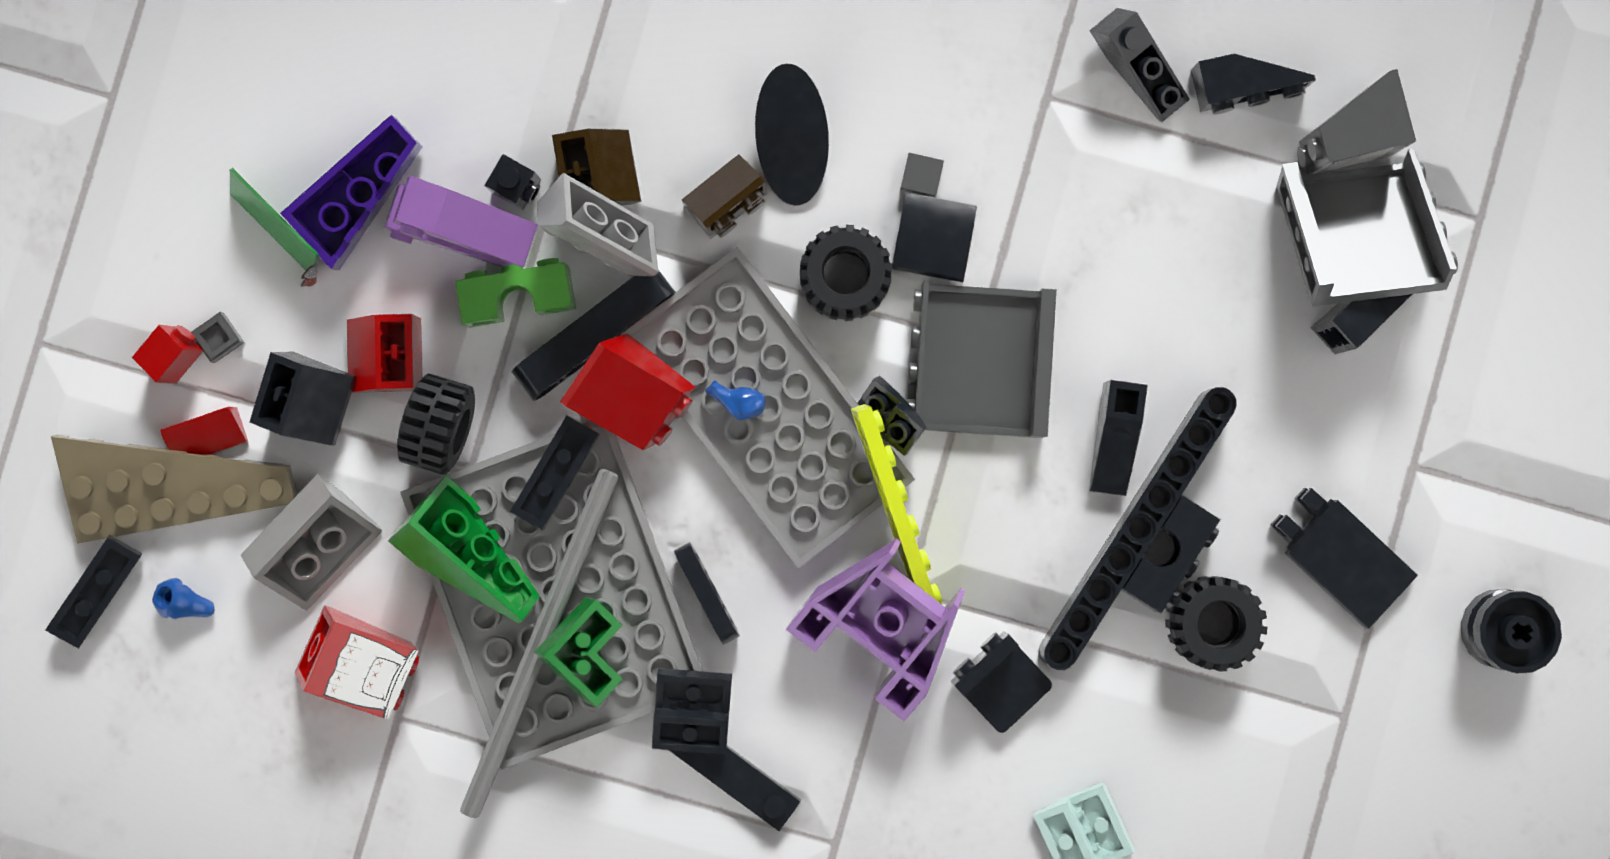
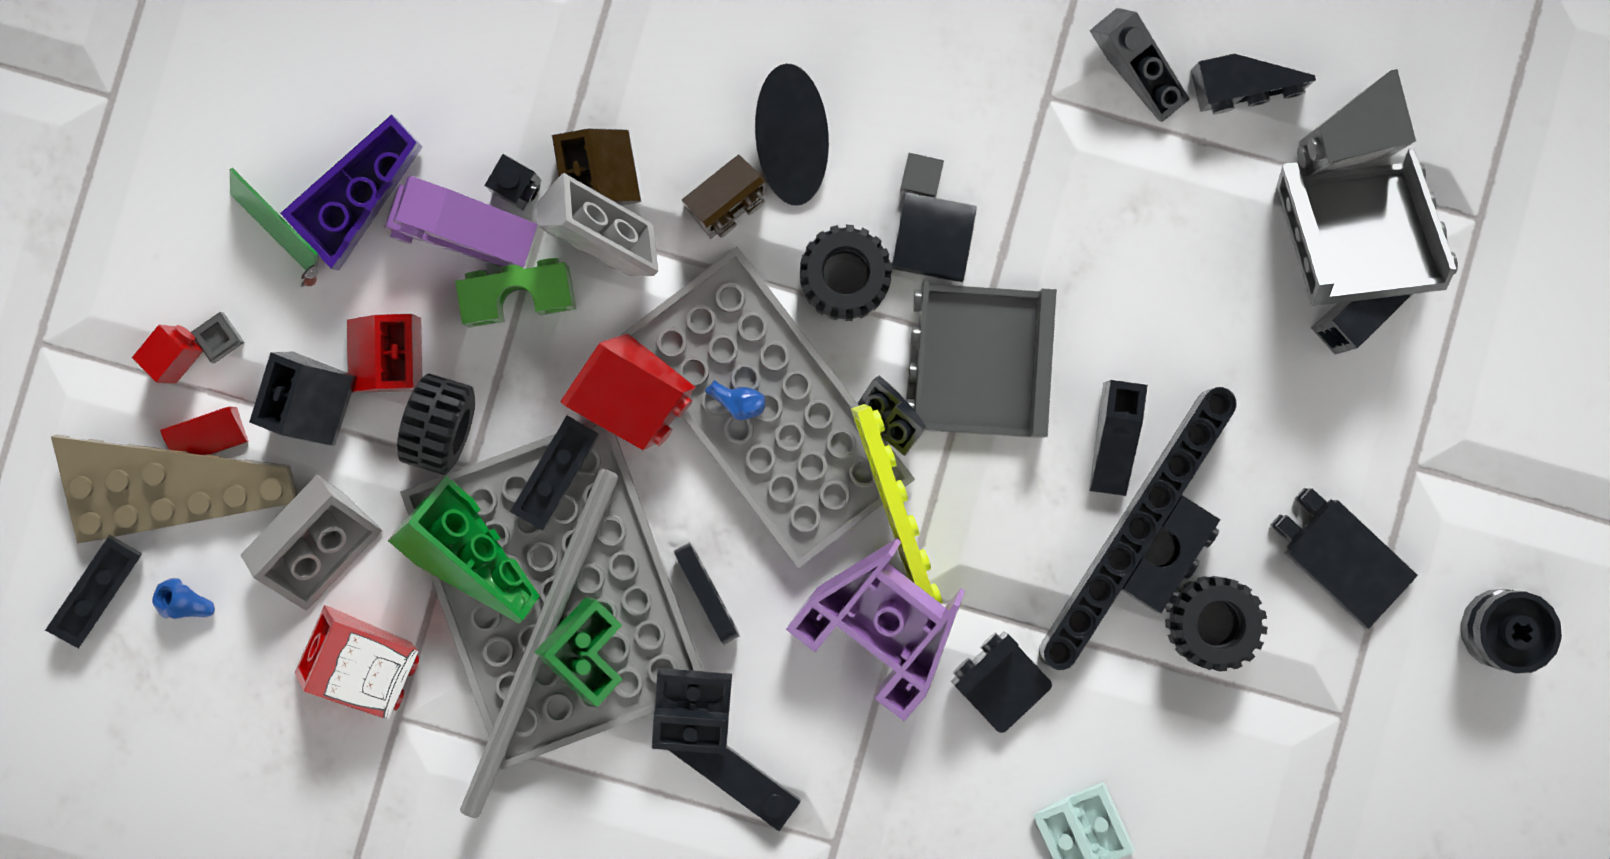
black beam [511,269,676,401] -> none

